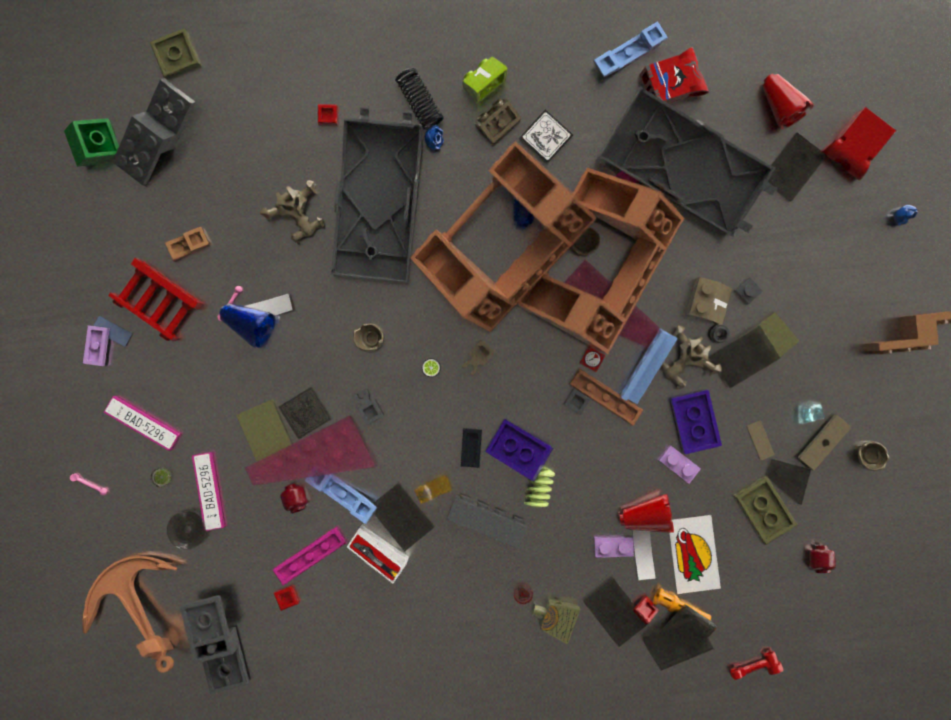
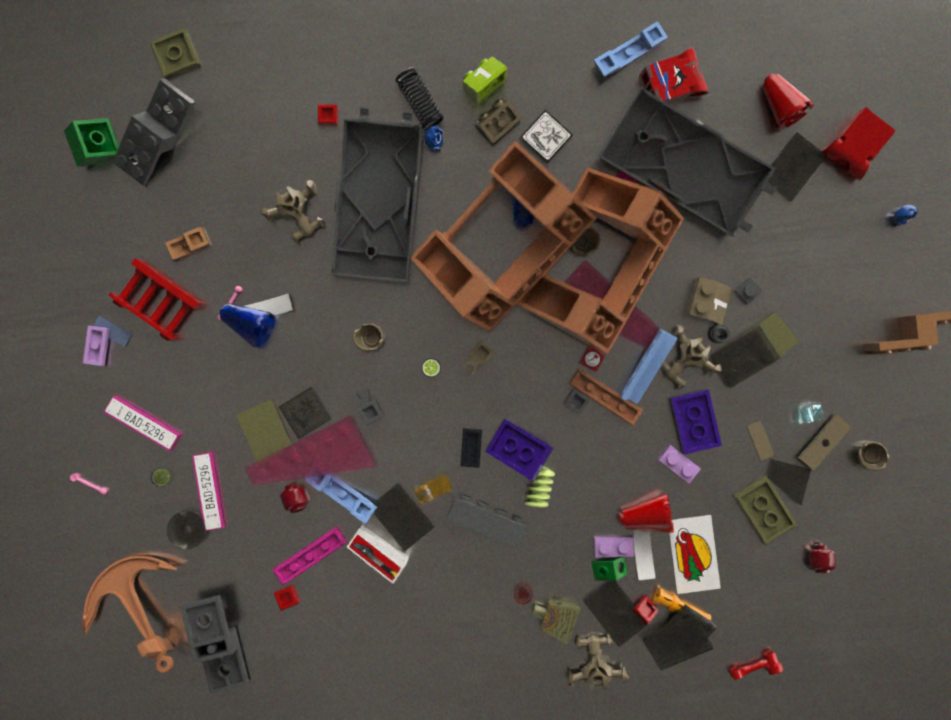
none -> dark tan piece [566,634,630,690]
none -> green bracket [592,557,628,581]

